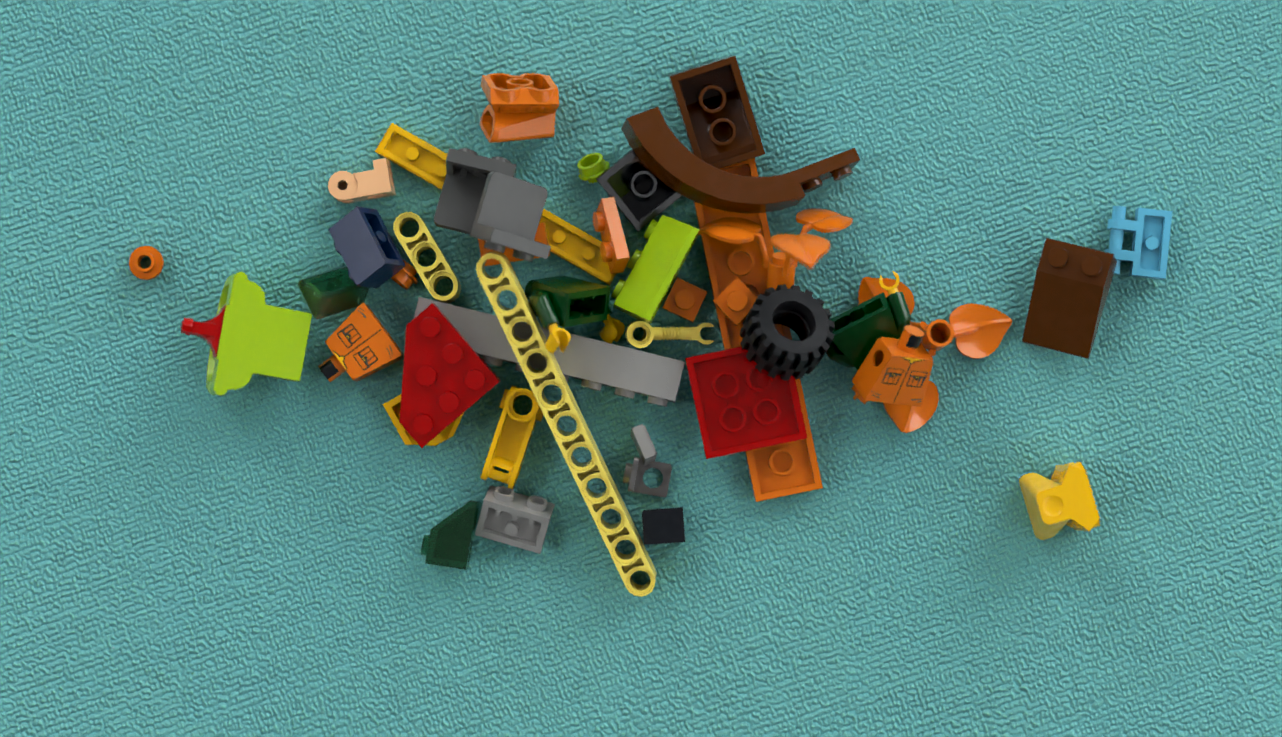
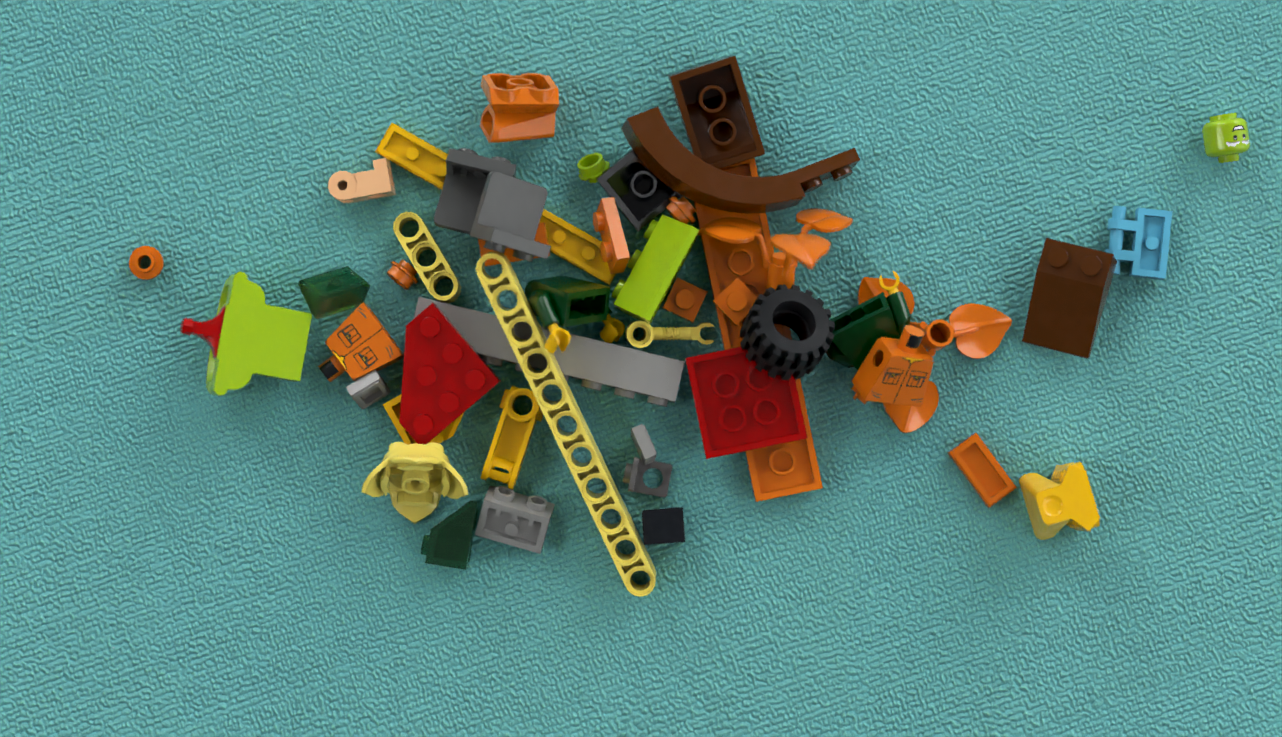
dark blue brick [328,206,406,289] -> none
none -> light grey tile [346,370,391,409]
none -> light yellow brick [361,442,468,524]
none -> orange plate [665,196,696,224]
none -> orange tile [948,433,1017,508]
none -> lime head [1202,113,1250,164]

